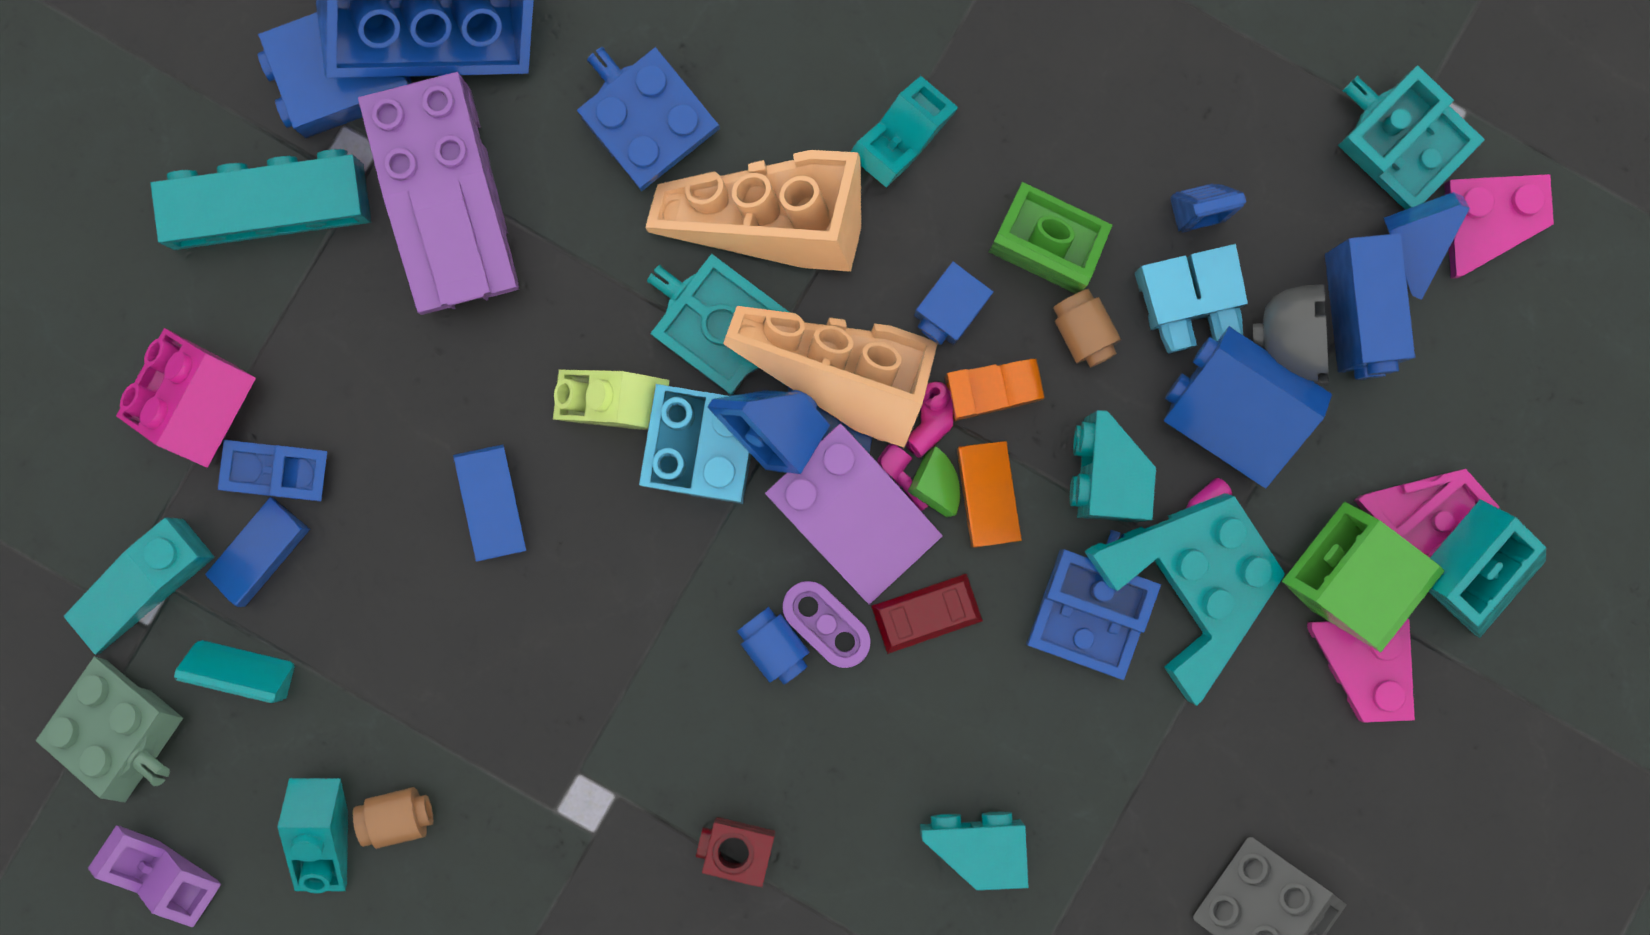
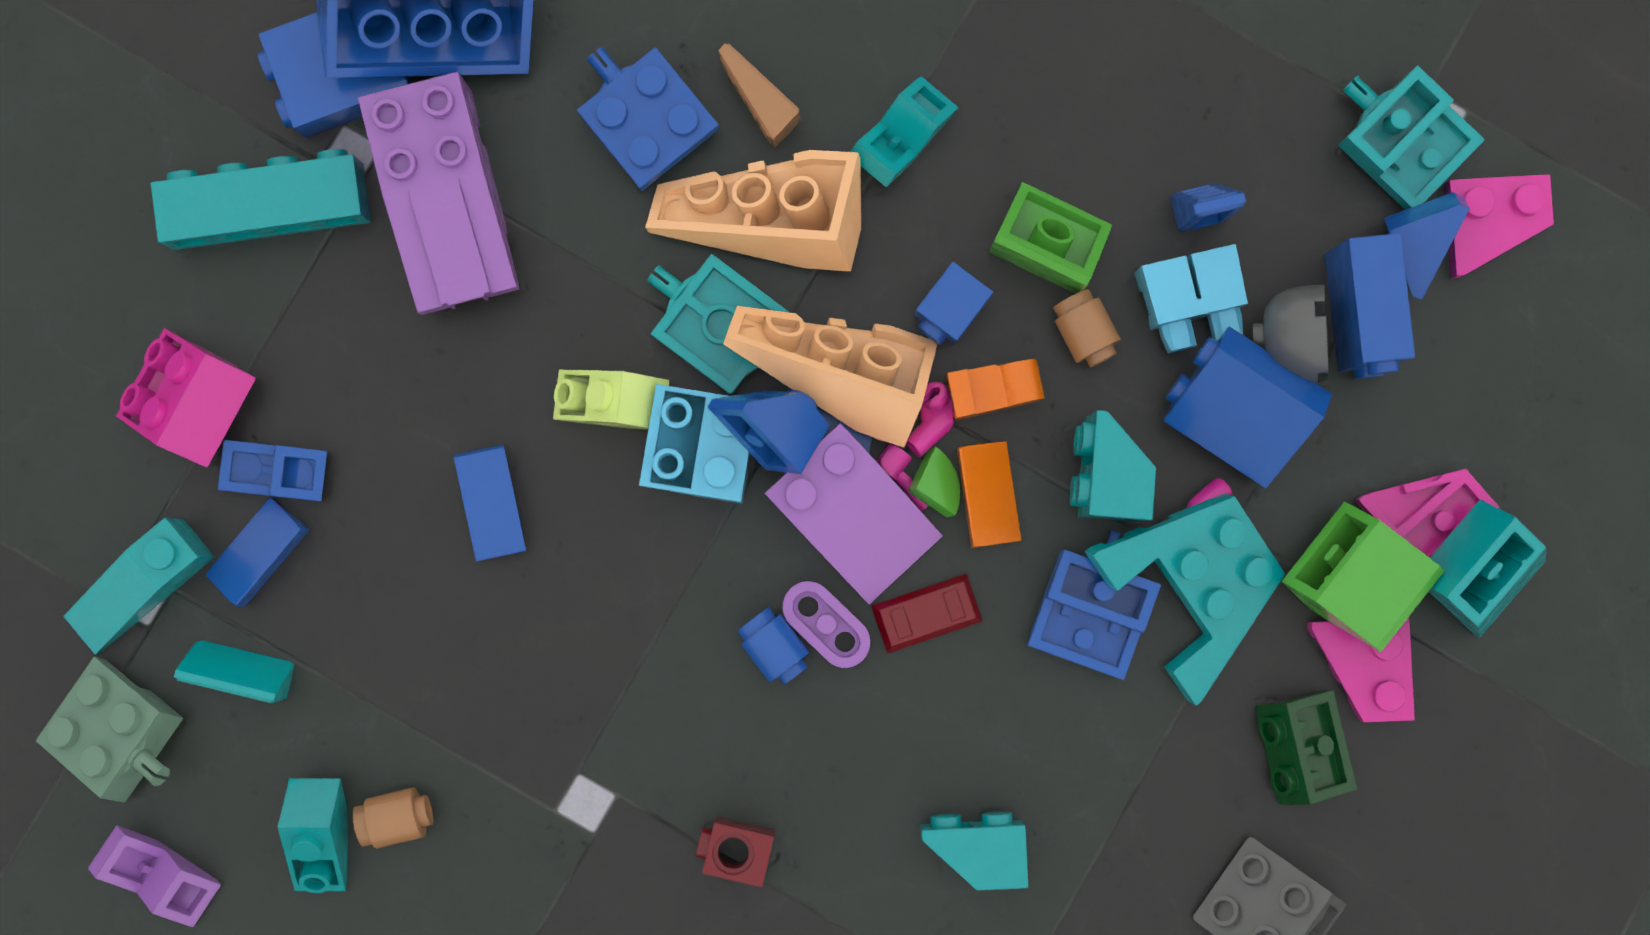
none -> medium nougat slope [718,43,800,148]
none -> dark green bracket [1256,690,1357,805]

